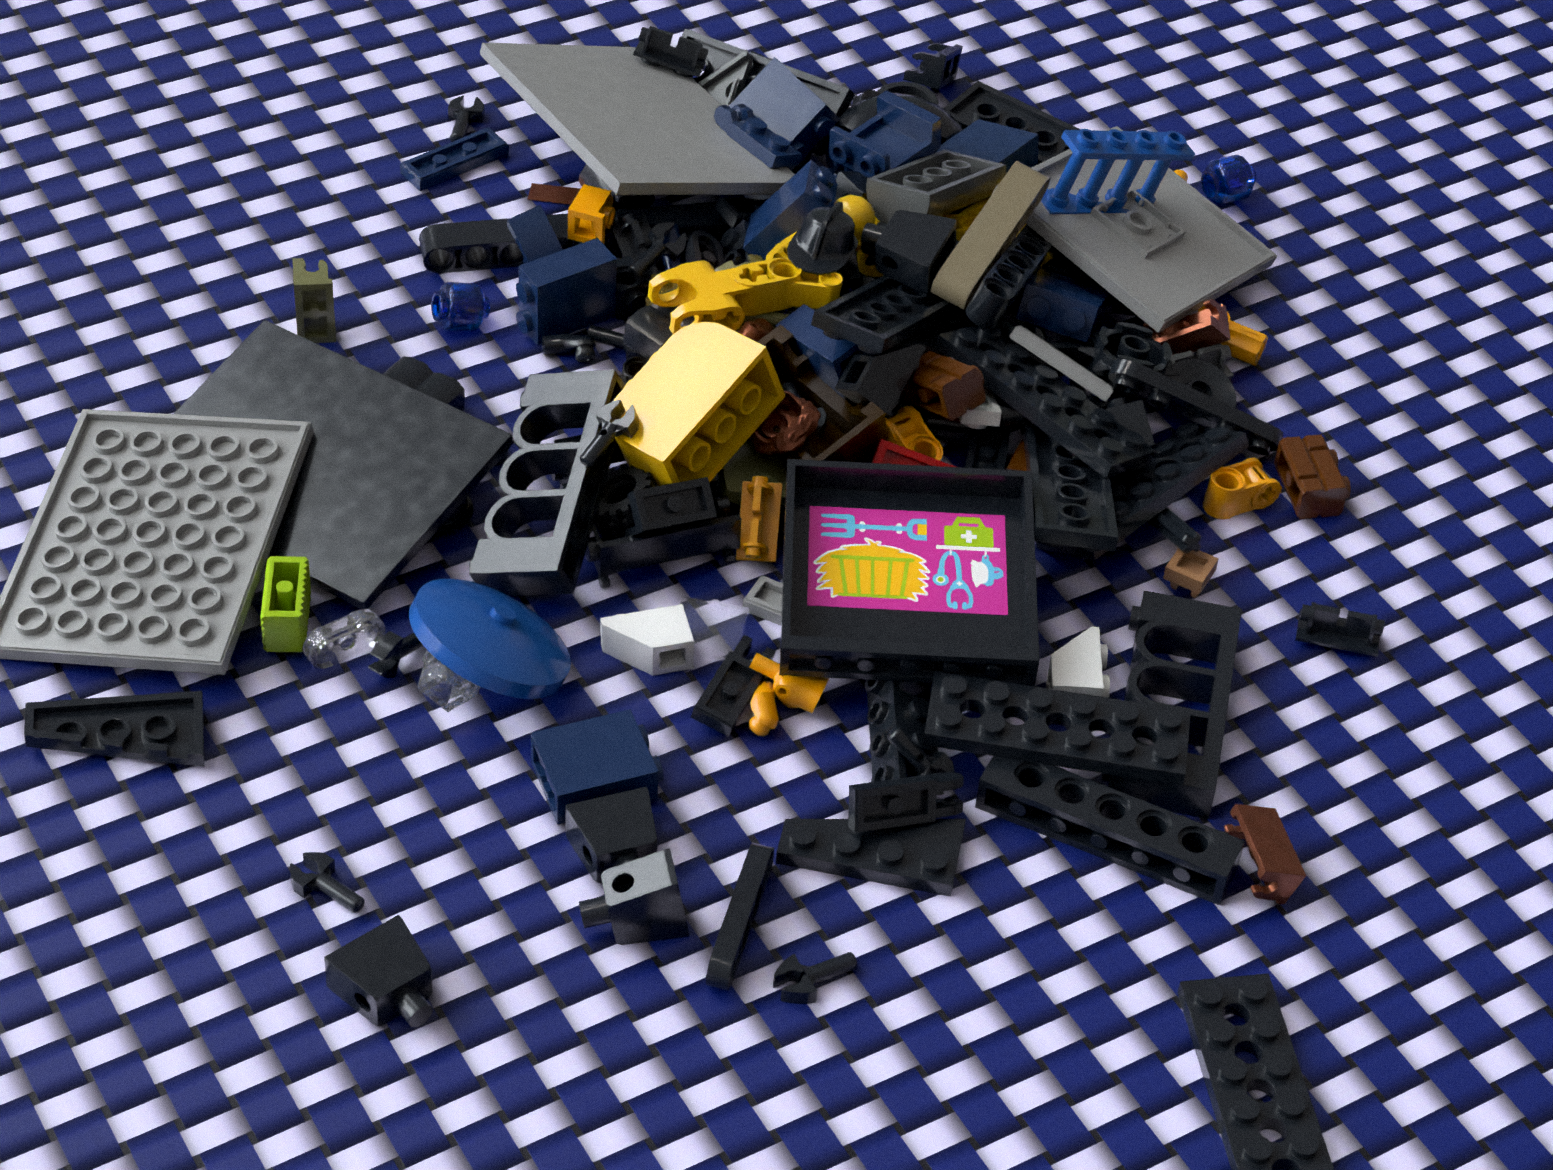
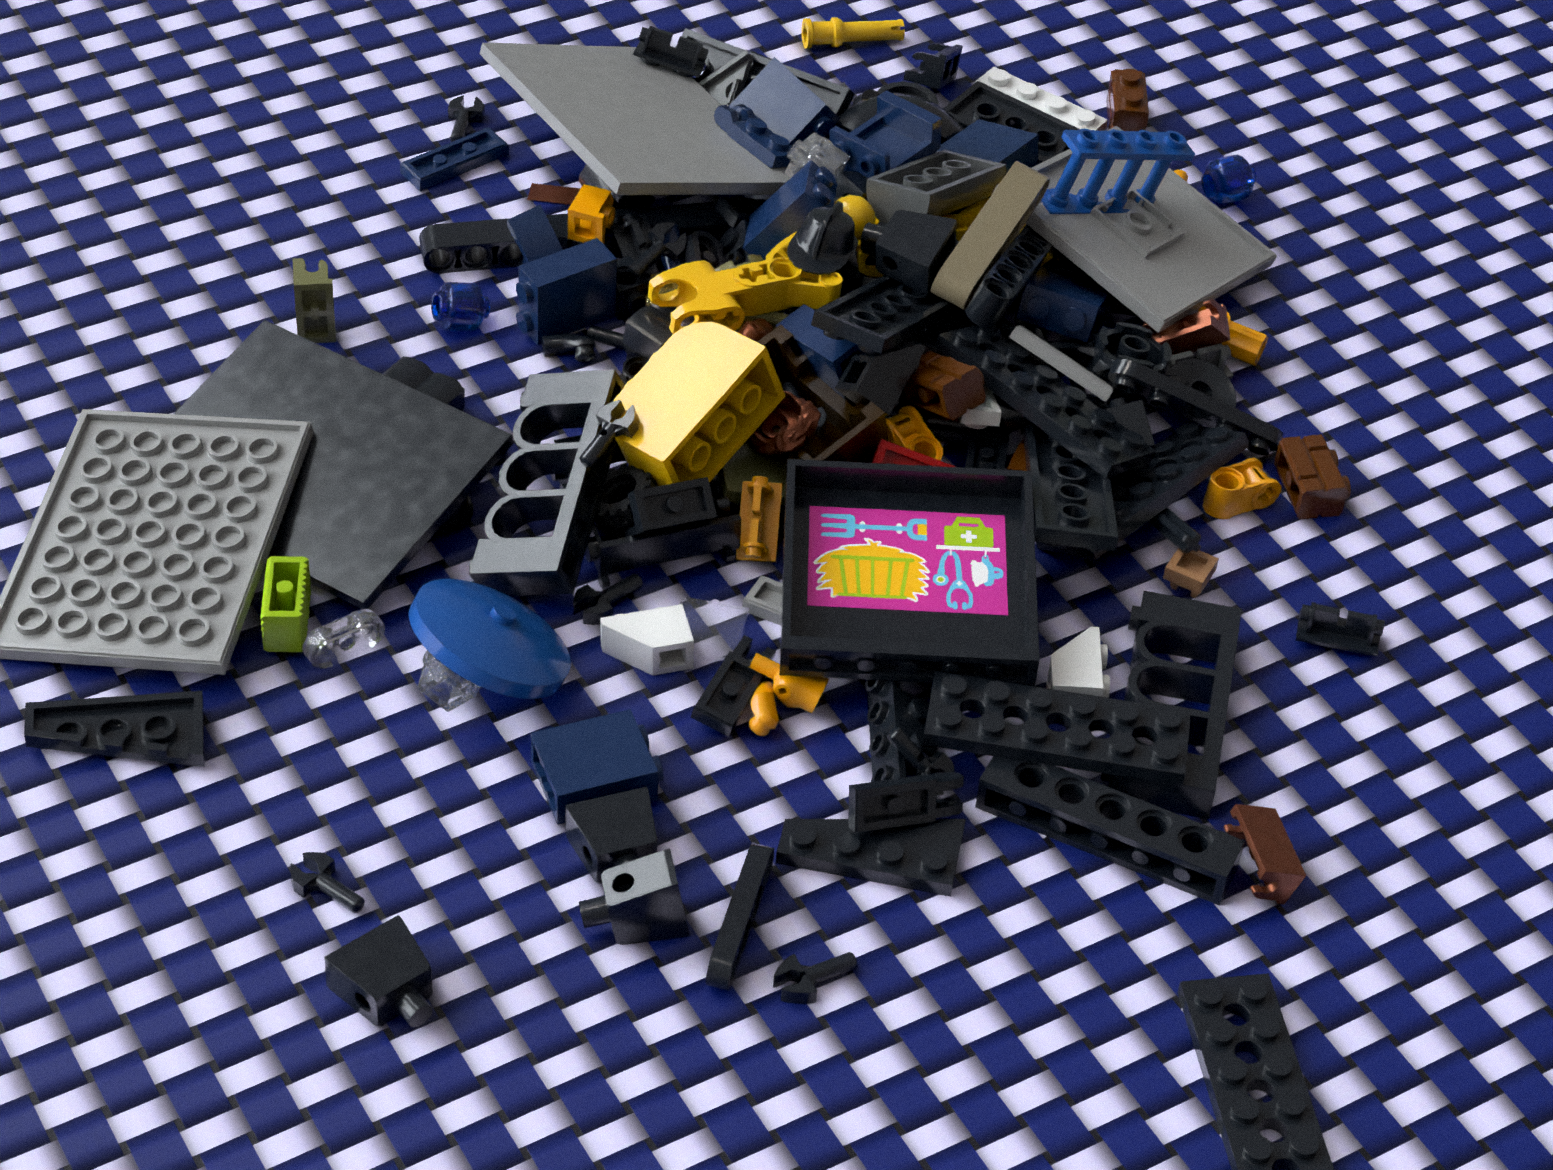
black bar [368,631,423,678] -> none
none -> black bar [573,573,643,625]
none -> clear brick [784,132,850,179]
none -> yellow pin [801,17,905,49]
none -> white plate [975,67,1108,131]
none -> reddish brown brick [1106,69,1149,131]

